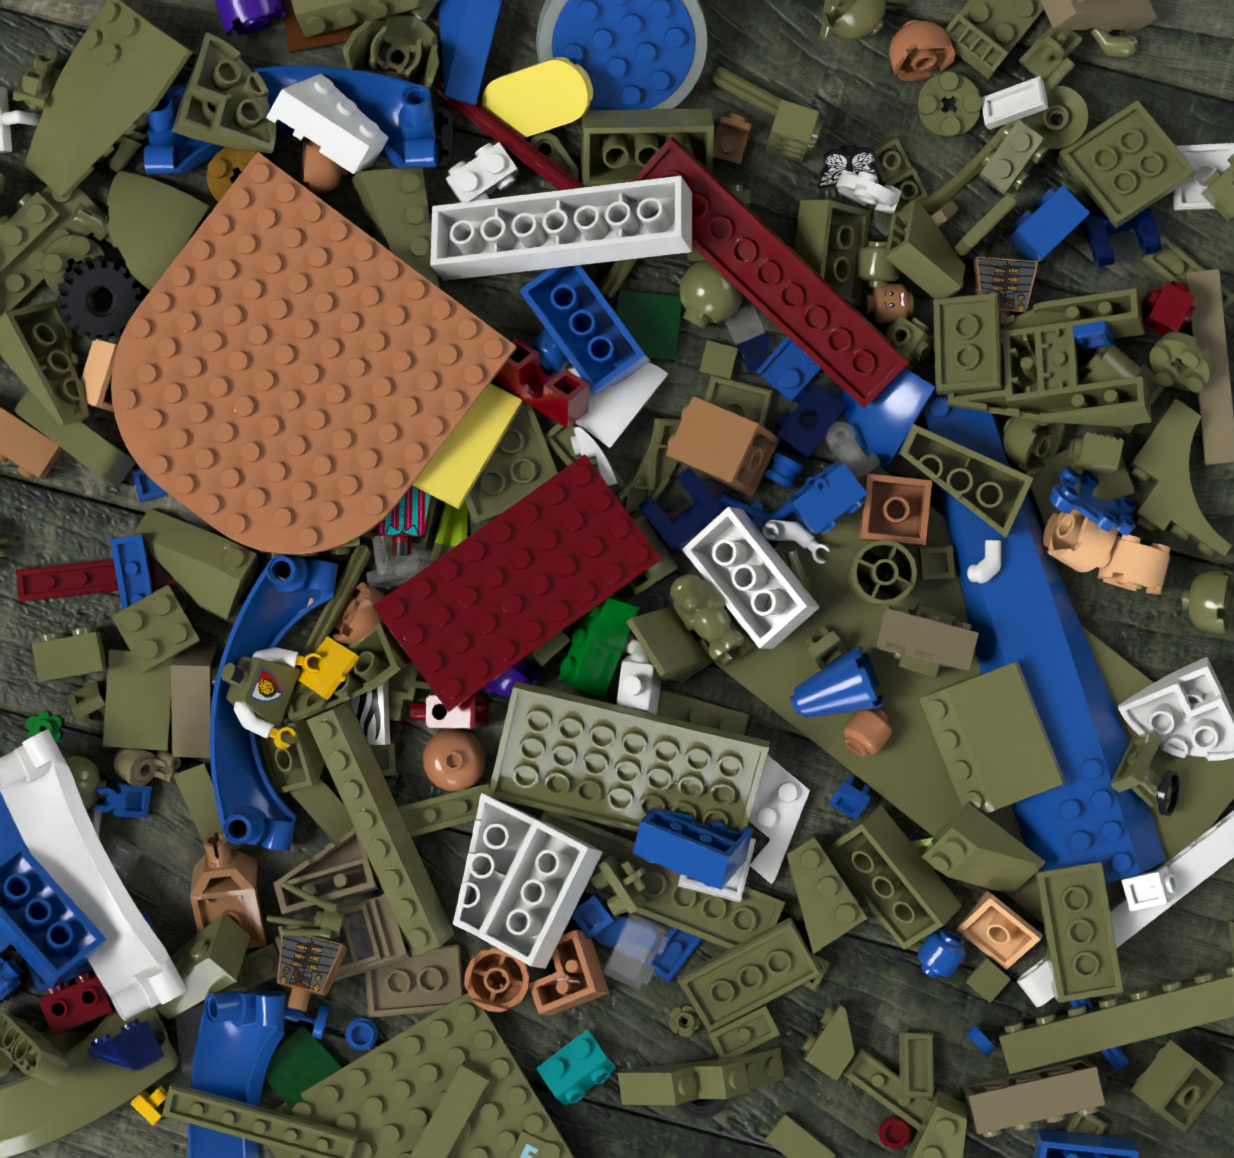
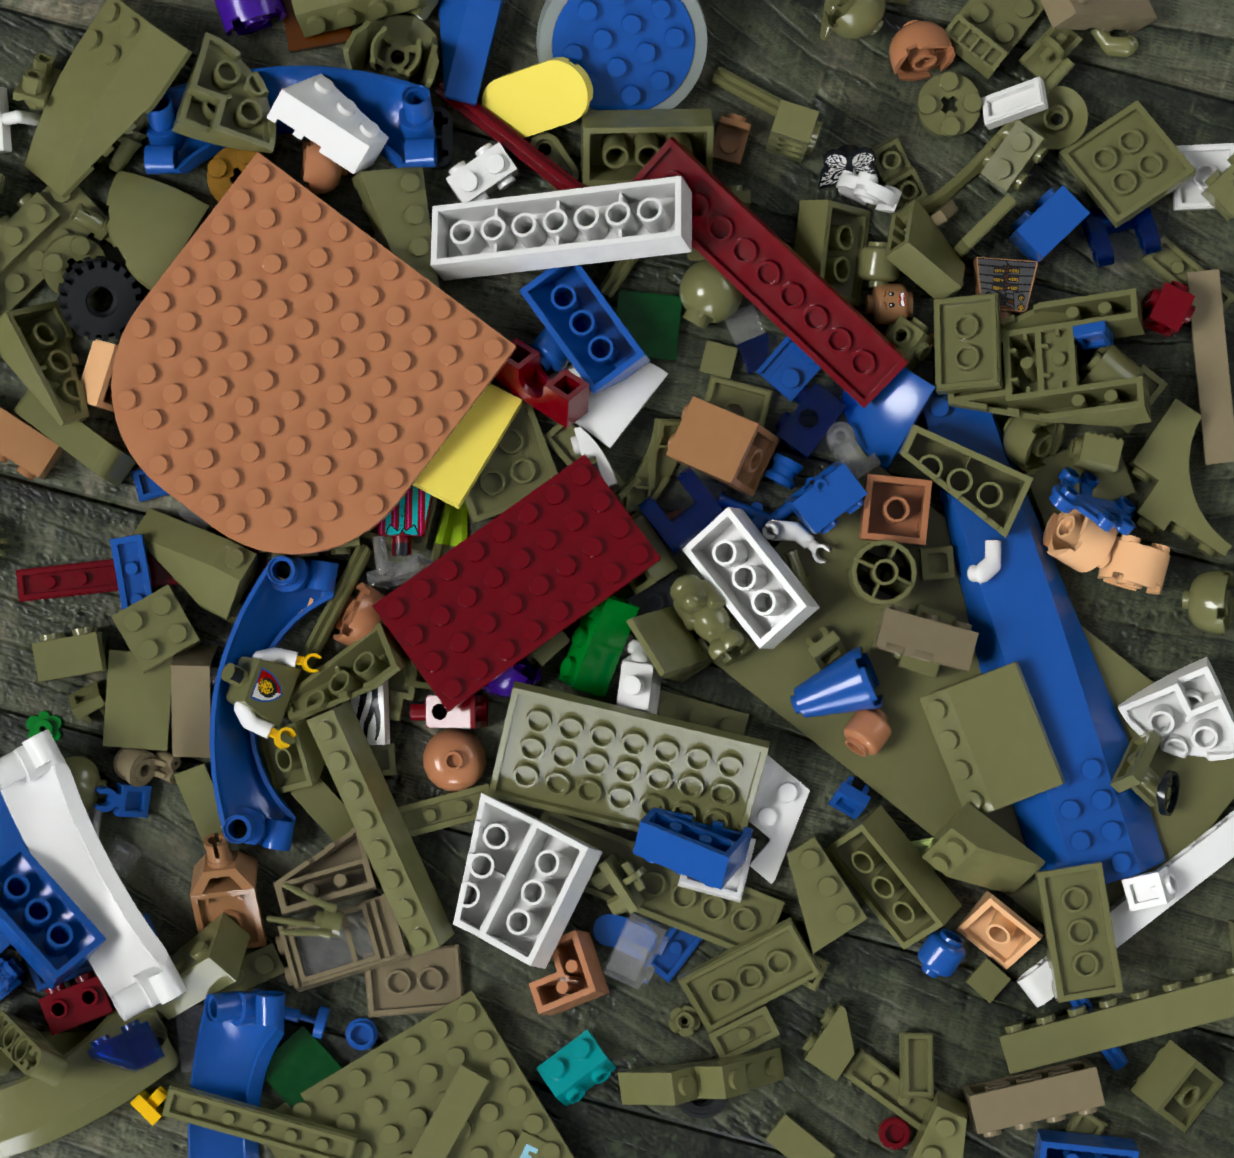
torso [277,935,347,1011] -> none
yellow piece [297,636,360,700] -> none
nougat cylinder [464,946,530,1012] -> none
blue tile [572,892,616,939] -> none
blue tile [966,1025,997,1056] -> none
olive plate [1149,332,1215,392] -> none

